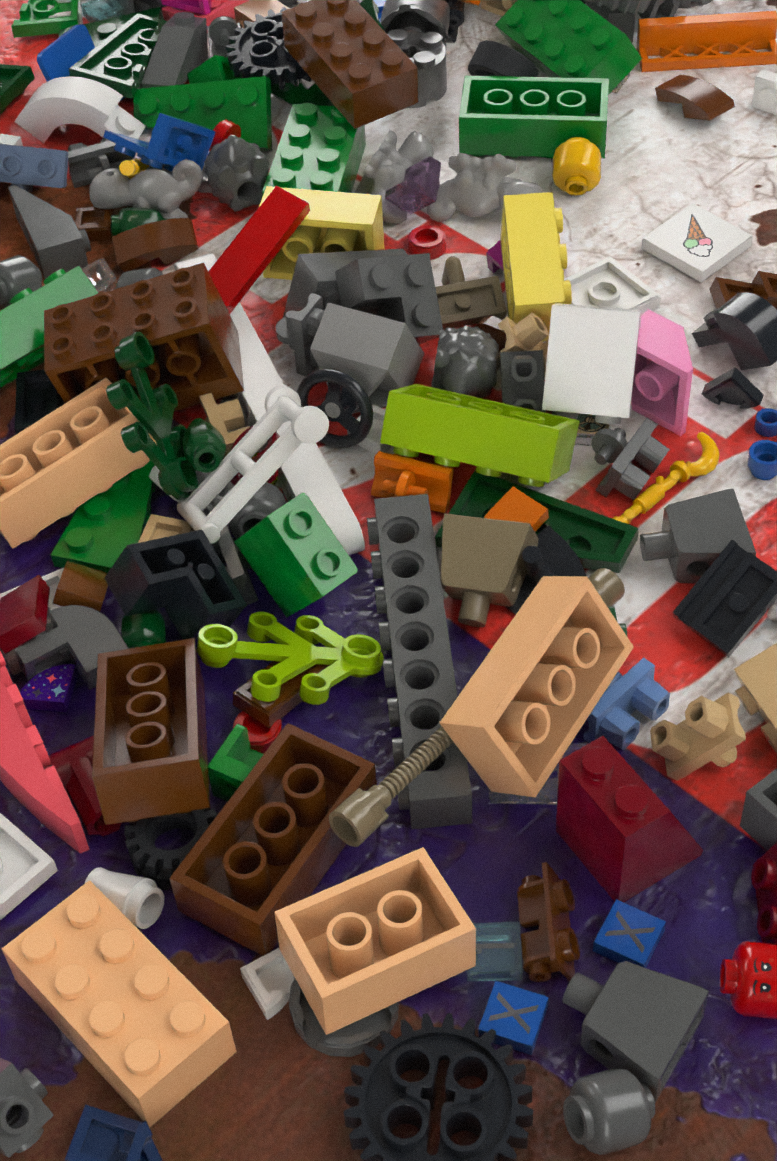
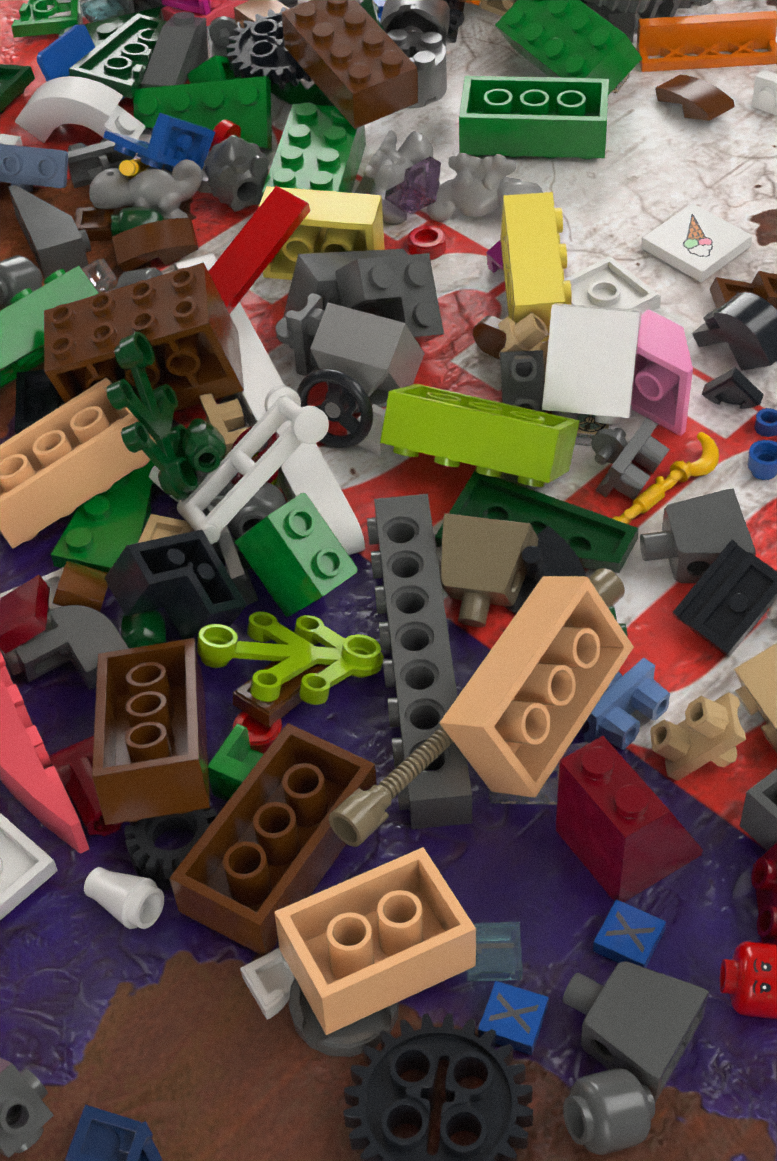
light nougat brick [2,880,237,1128] -> none
dark purple tile [20,664,79,712] -> none
orange hips [371,451,453,513] -> none
dark grey animal [431,325,500,398] -> none
dark tan plate [435,256,507,330] -> none
black tyre [468,40,539,77] -> none
orange tile [484,487,549,532] -> none
reddish brown hinge [517,862,580,982] -> none
yellow head [552,137,602,195] -> none

